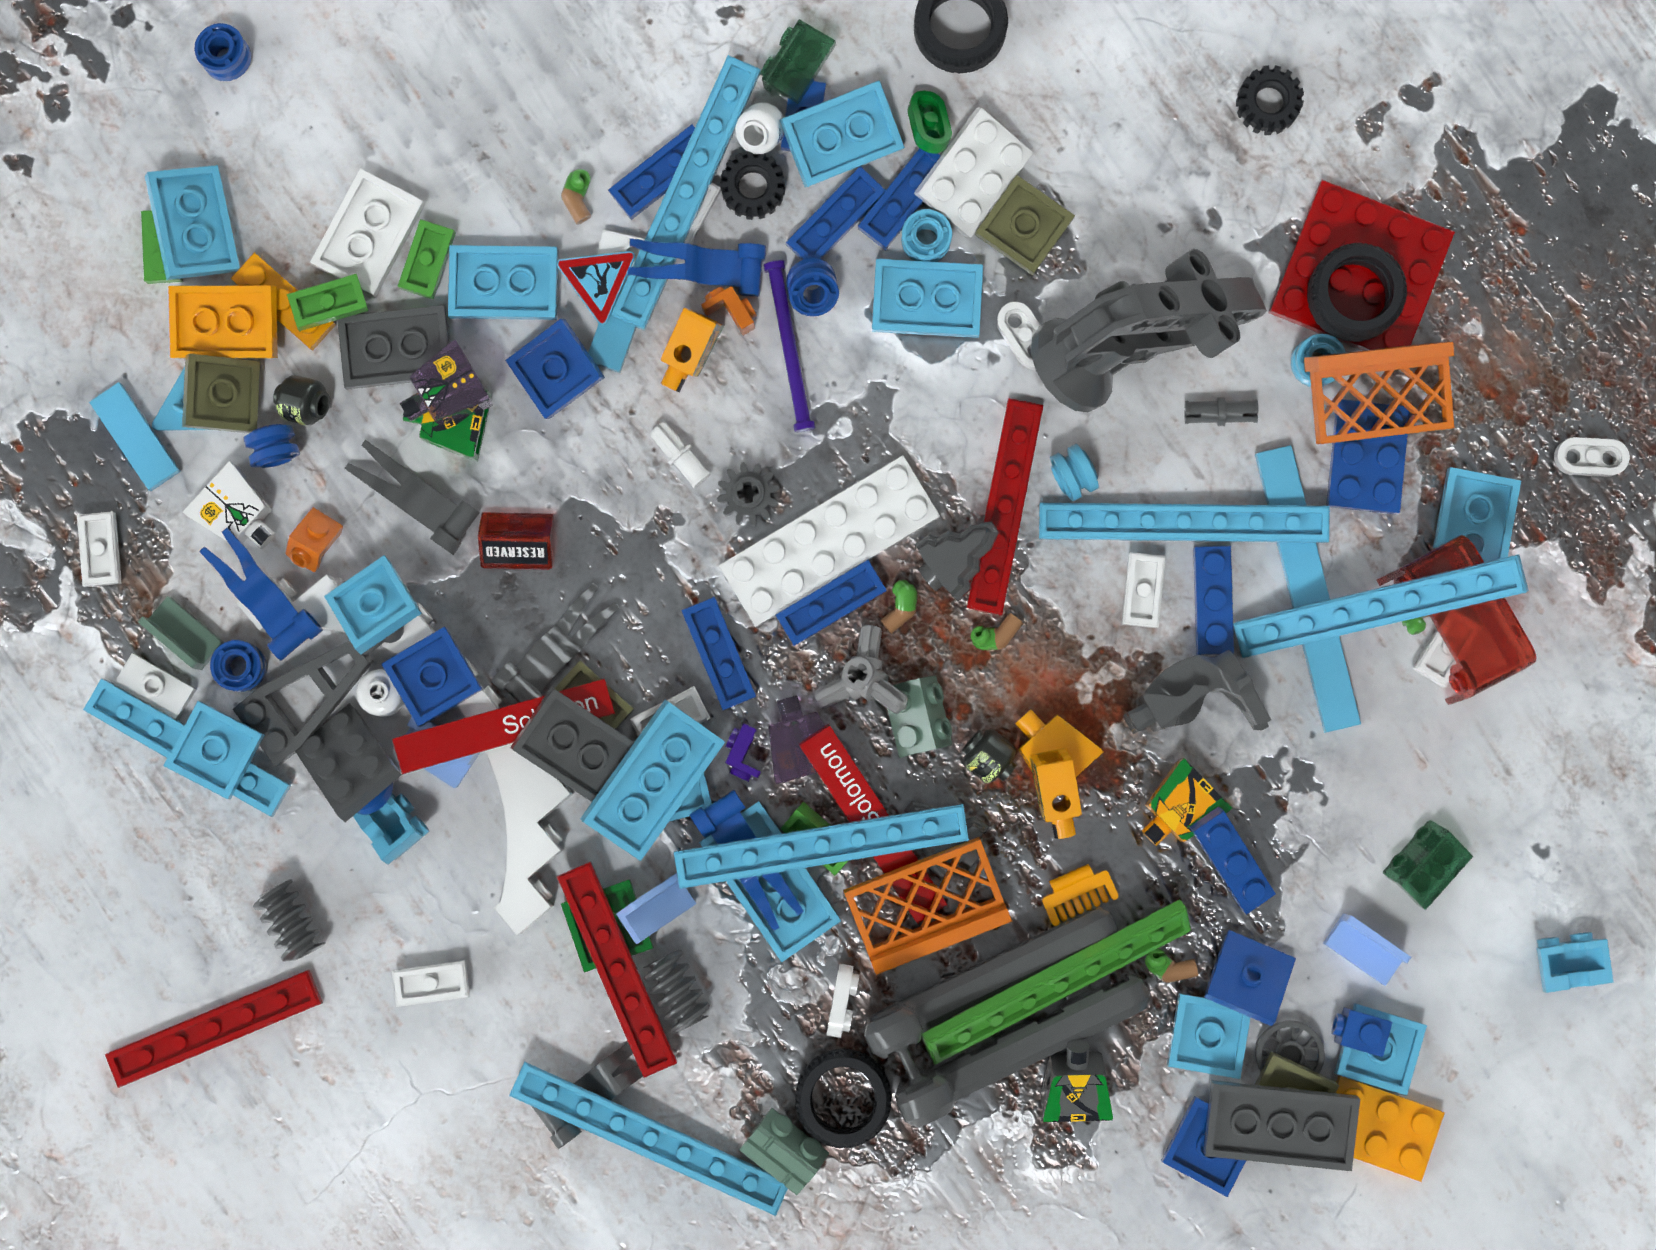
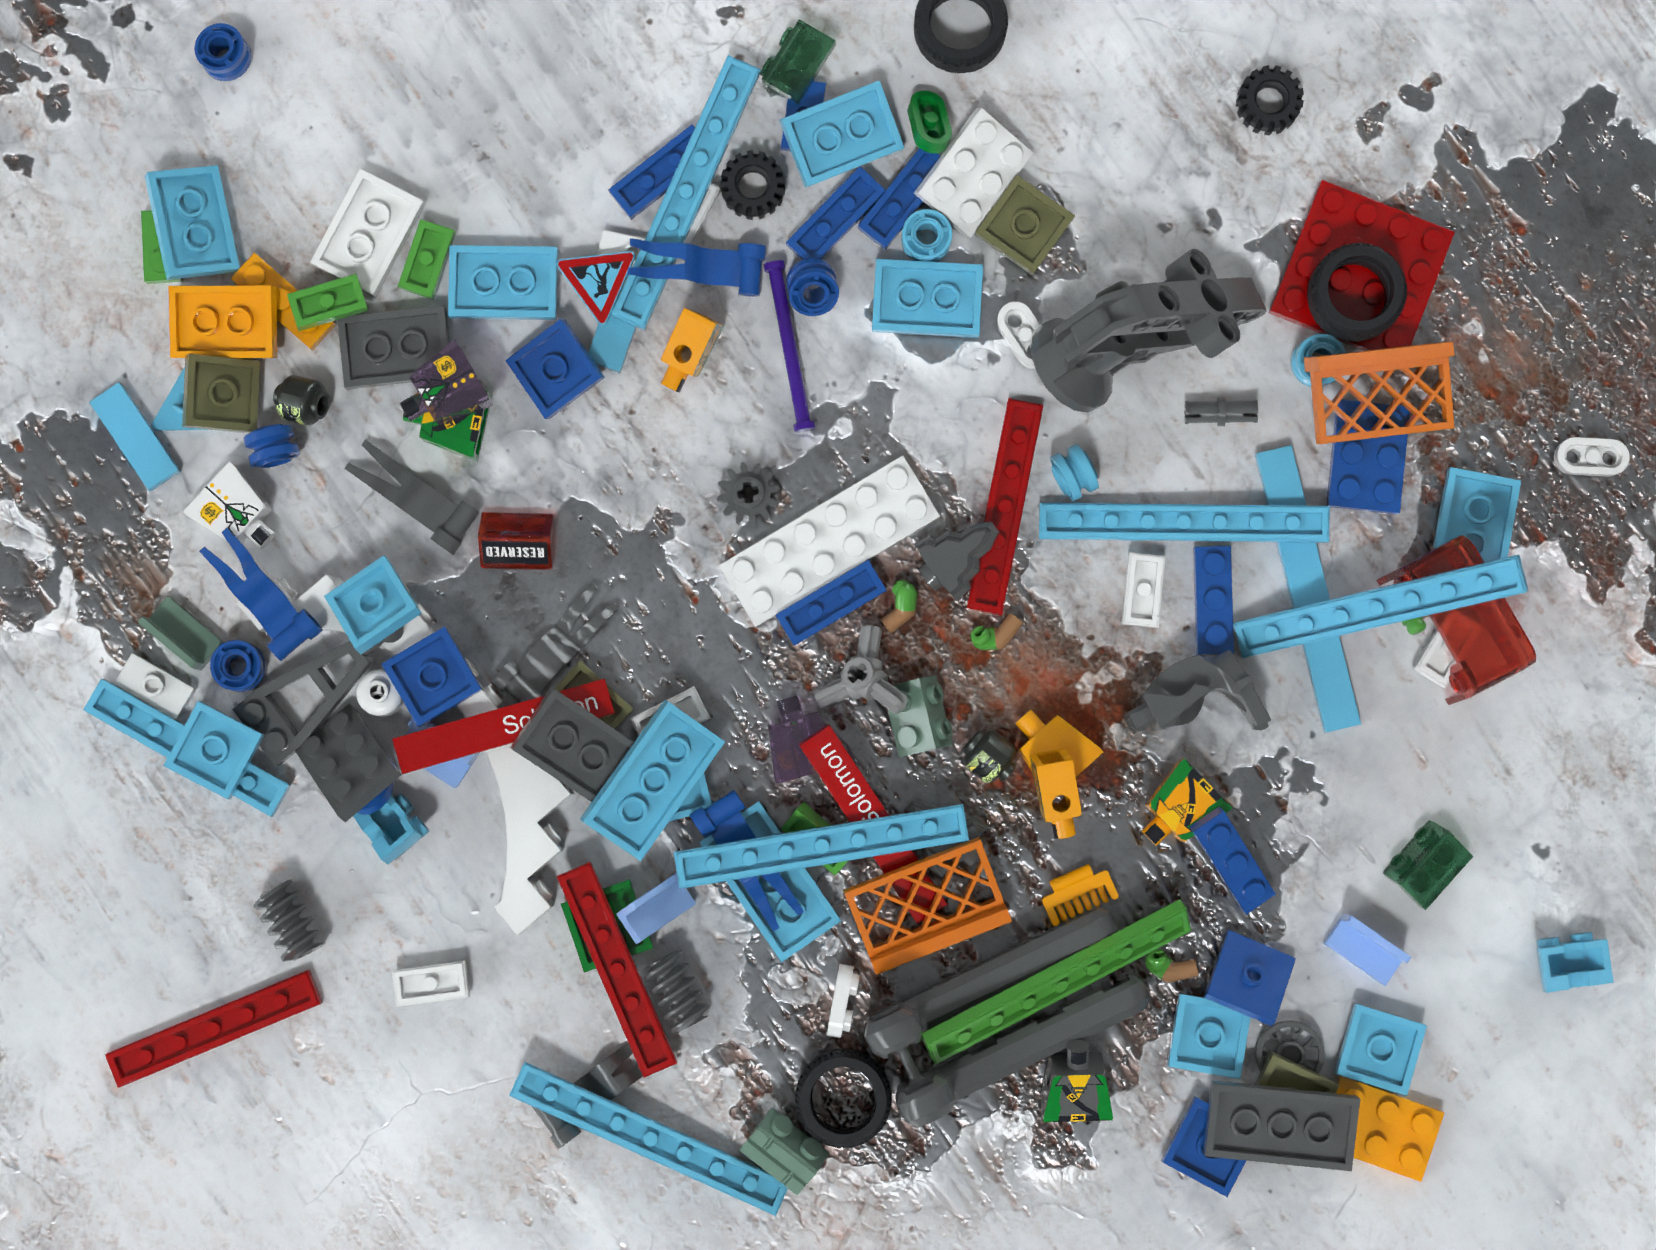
white plate [77,511,122,587] -> none
orange bracket [285,507,343,572] -> none
arm [561,169,591,225] -> none
white axle [650,422,711,488] -> none
blue plate [681,597,756,711] -> none
orange bracket [701,286,757,336] -> none
dark purple bracket [725,723,762,782] -> none
white head [735,103,784,154] -> none
blue bracket [1331,1007,1393,1057] -> none

